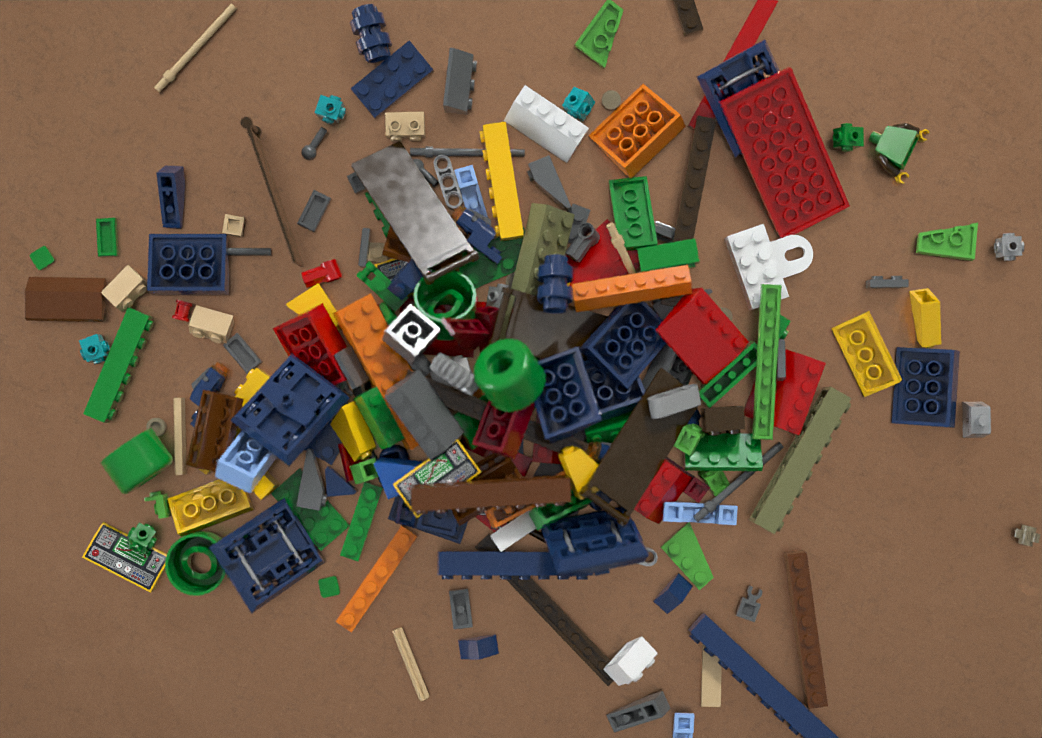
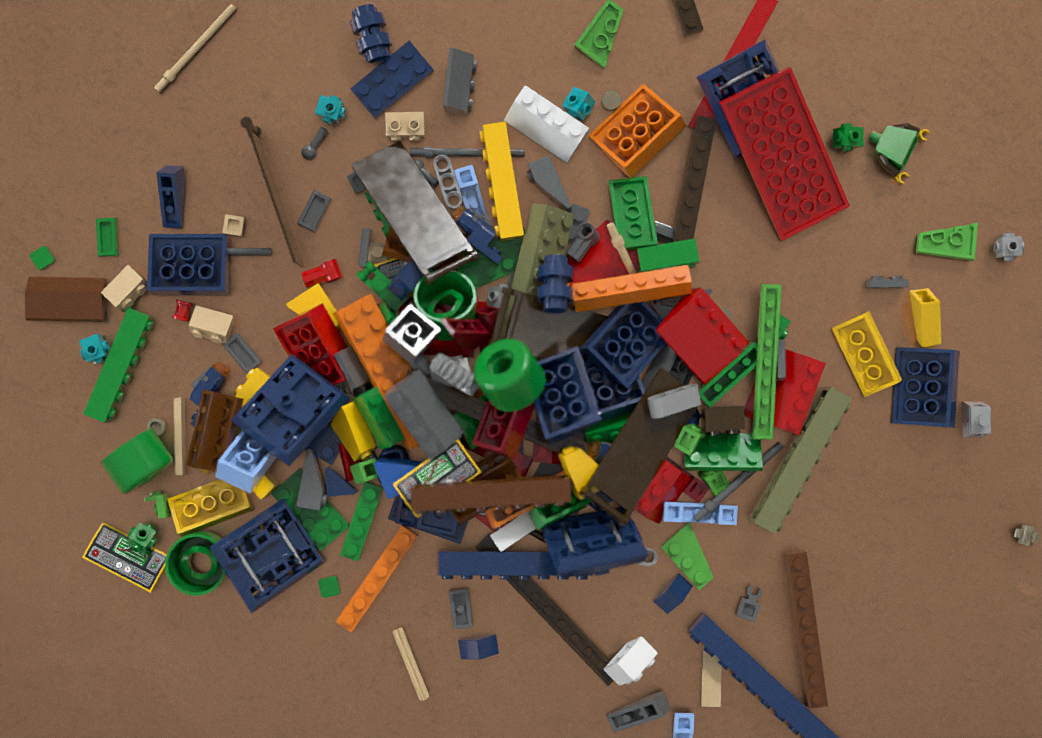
white brick [724,224,813,311] -> none

